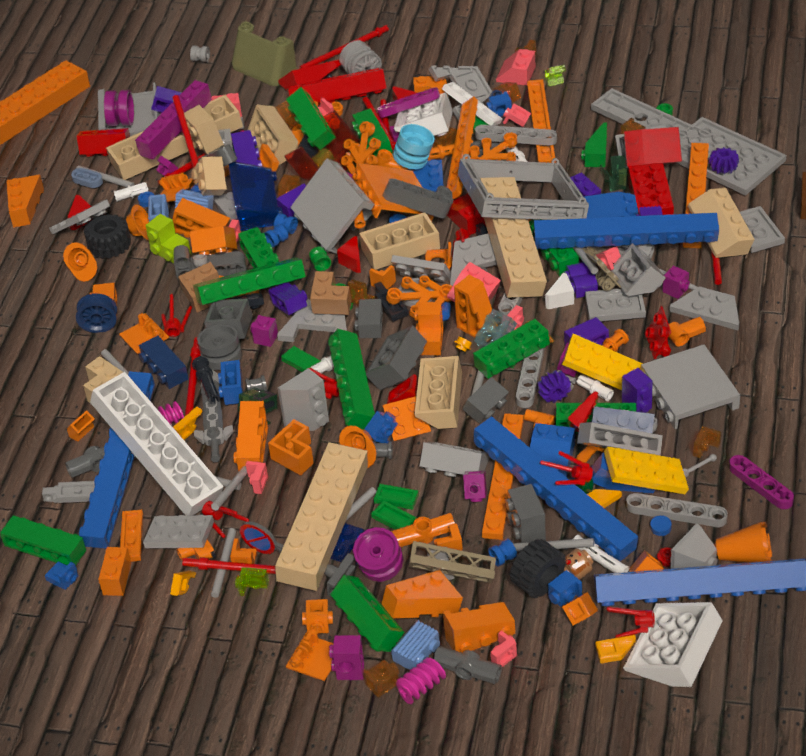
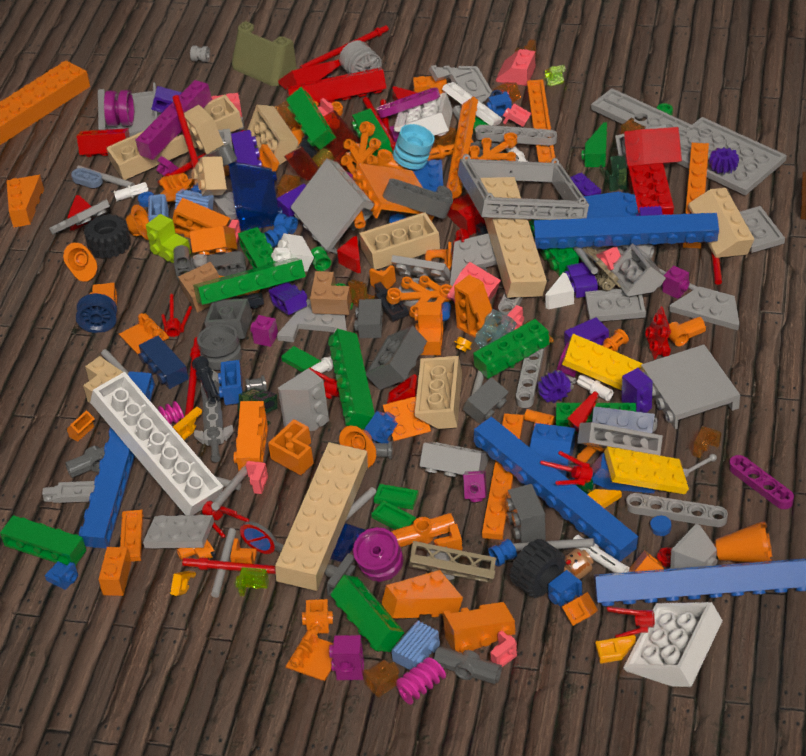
none -> white hinge [271,233,314,272]

